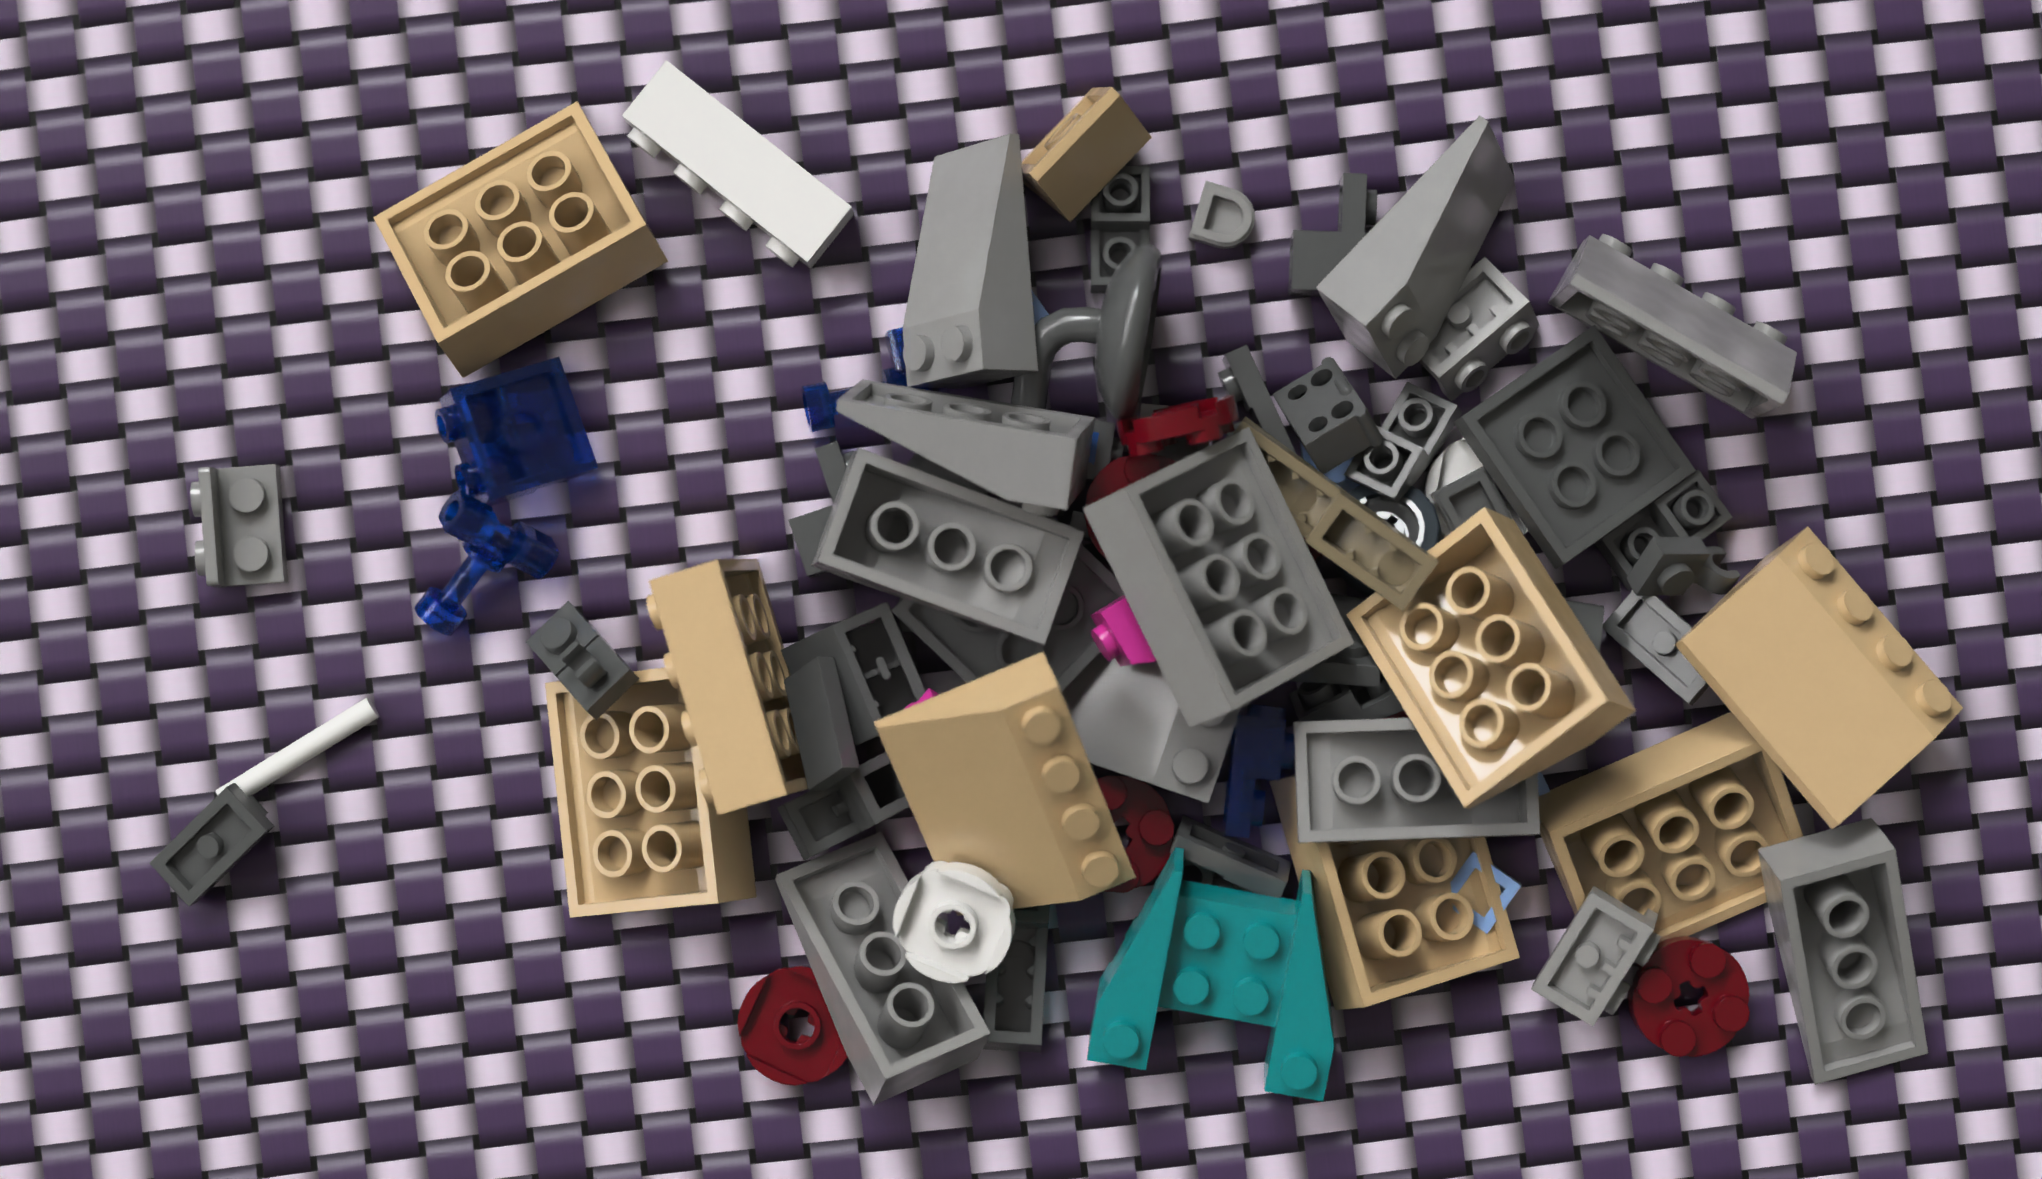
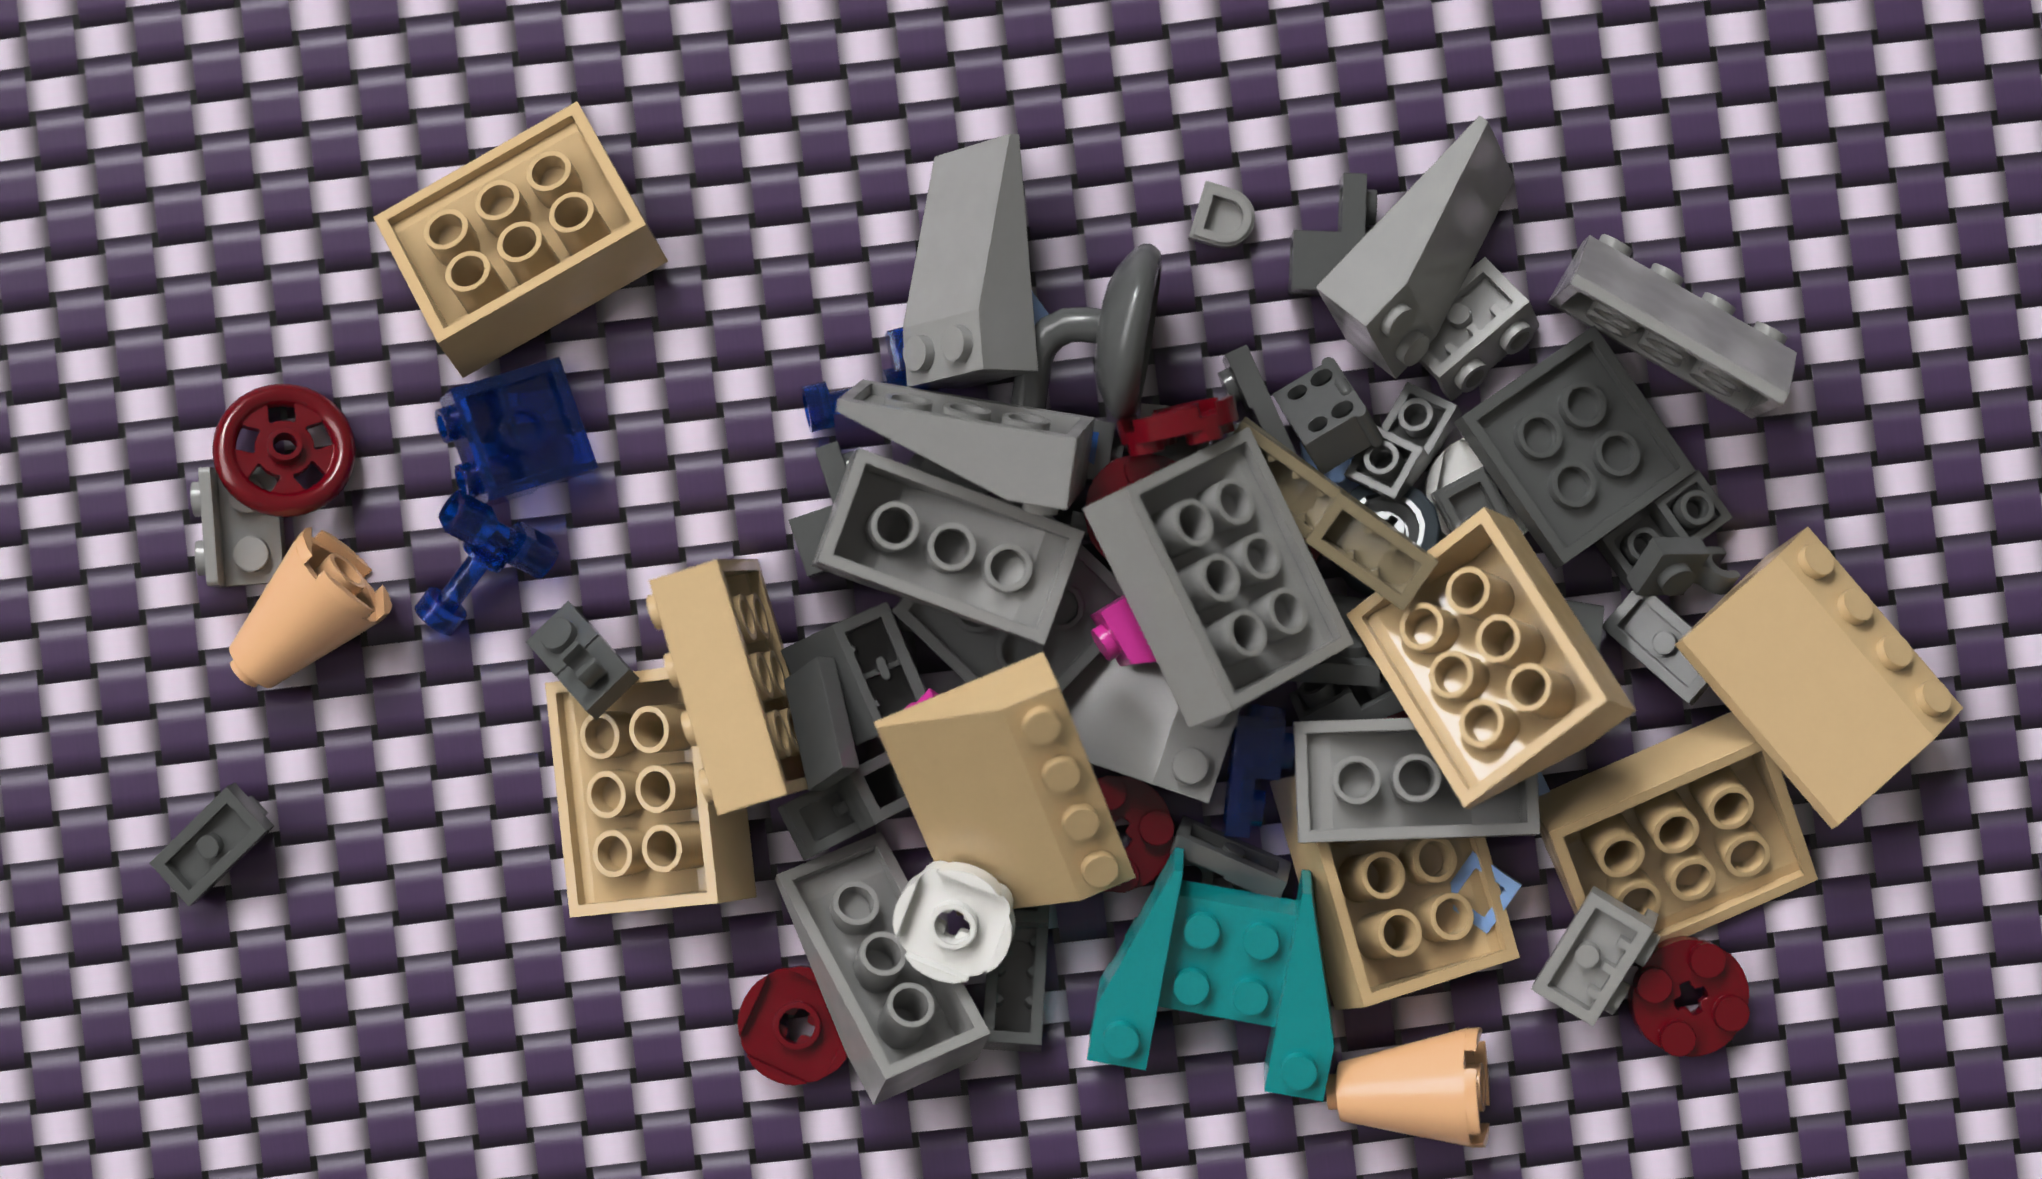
white bar [216,697,380,797] -> none
white brick [622,60,854,269] -> none
tan slope [1021,87,1152,222] -> none
dark grey slope [1091,166,1150,293] -> none
light grey slope [1758,818,1928,1085] -> none
none -> dark red plate [212,384,356,517]
none -> light nougat cone [229,527,392,688]
none -> light nougat cone [1326,1027,1490,1148]

